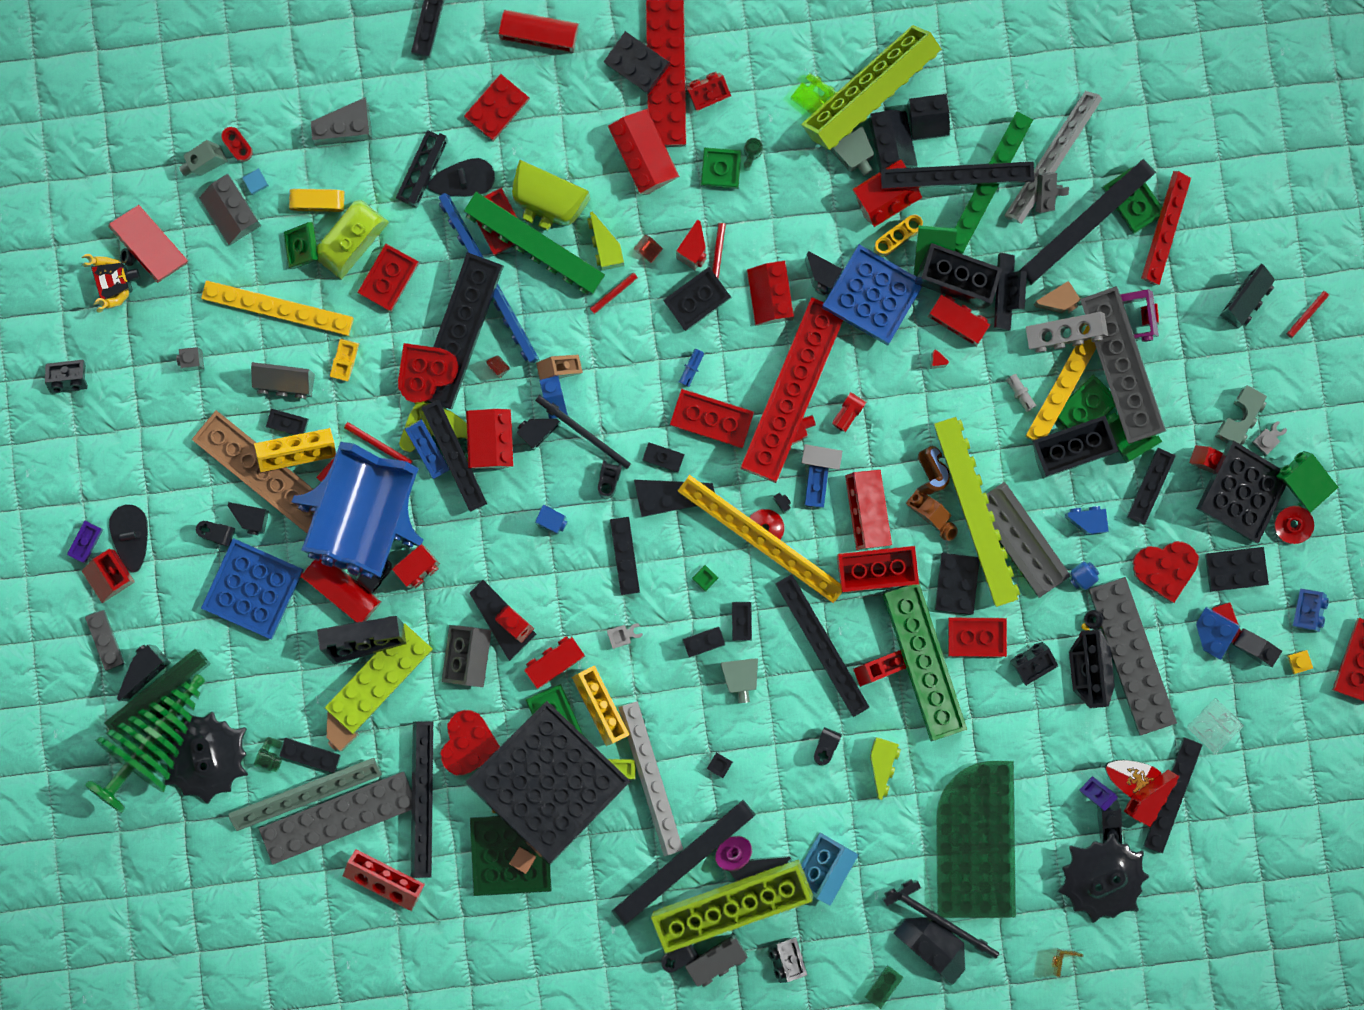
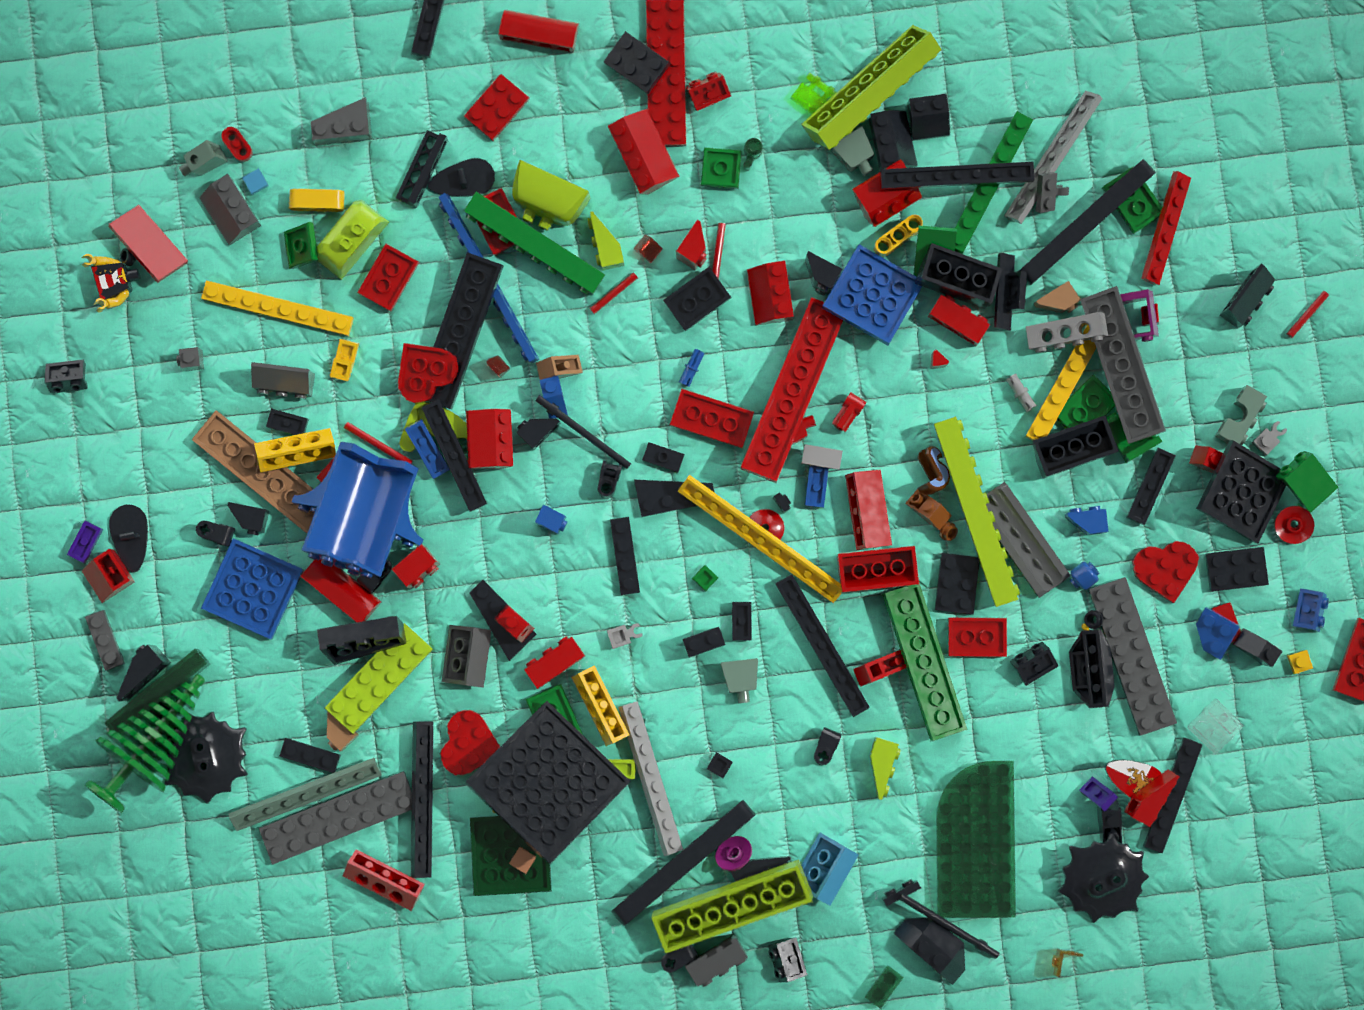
clear green piece [254,737,283,772] -> none

